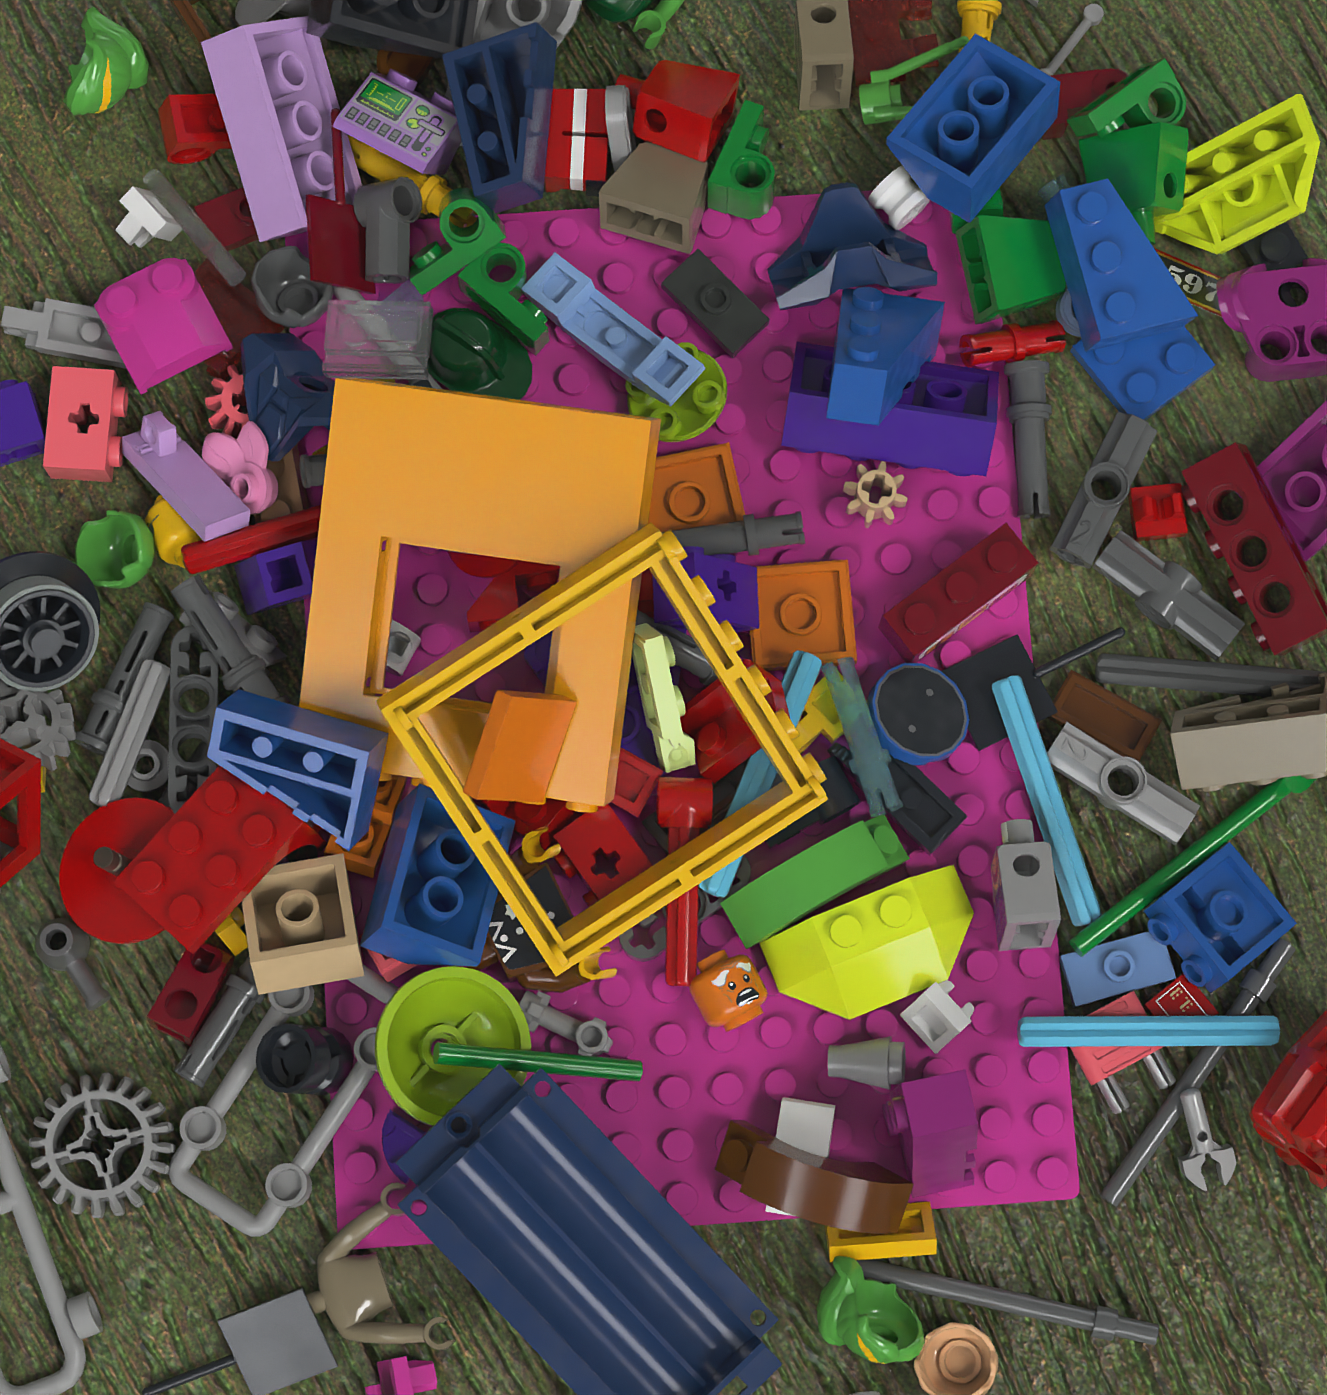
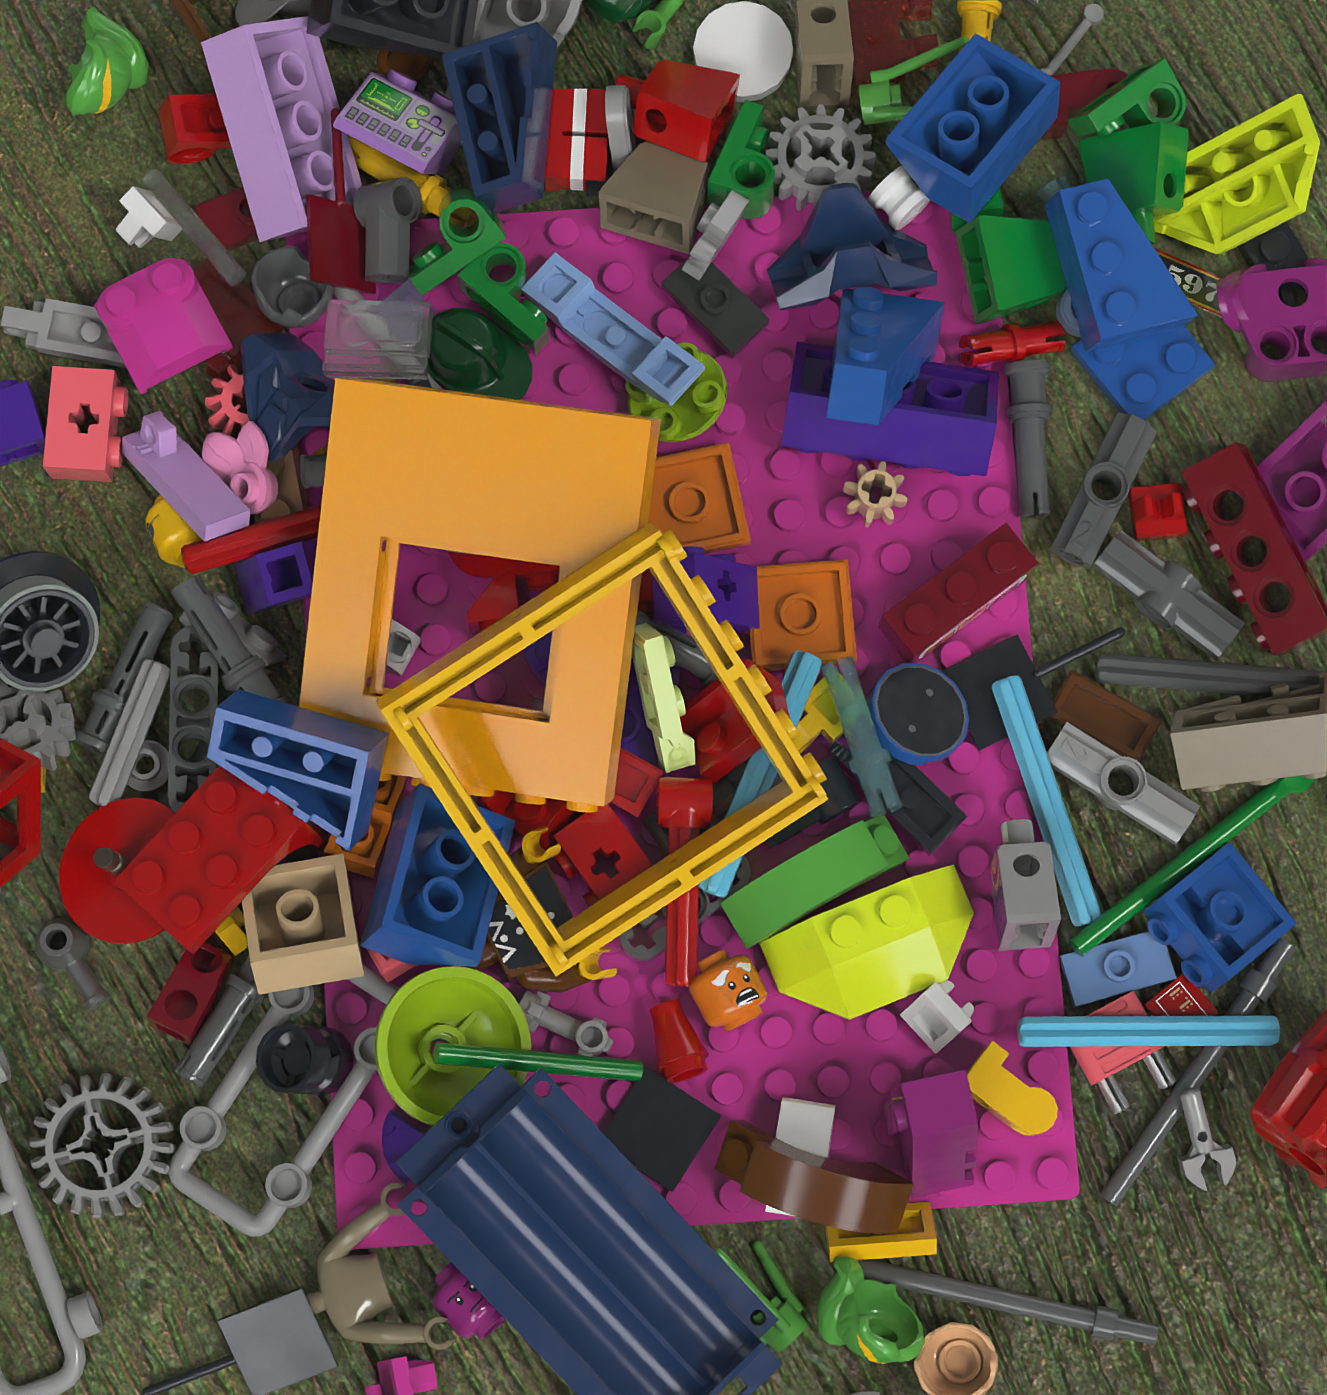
bright green hair [75,510,155,589] -> none
orange tile [463,690,576,802] -> none
dark grey pin [661,511,805,556] -> none
light grey cone [828,1036,906,1090] -> none
none -> magenta head [433,1262,506,1340]
none -> black piece [603,1067,721,1192]
none -> red cone [649,1000,709,1083]
none -> light grey plate [682,190,749,280]
none -> white tile [693,1,794,103]
none -> bright green plant [714,1240,809,1353]
none -> light grey gear [765,104,875,211]
none -> yellow leg [966,1041,1058,1136]

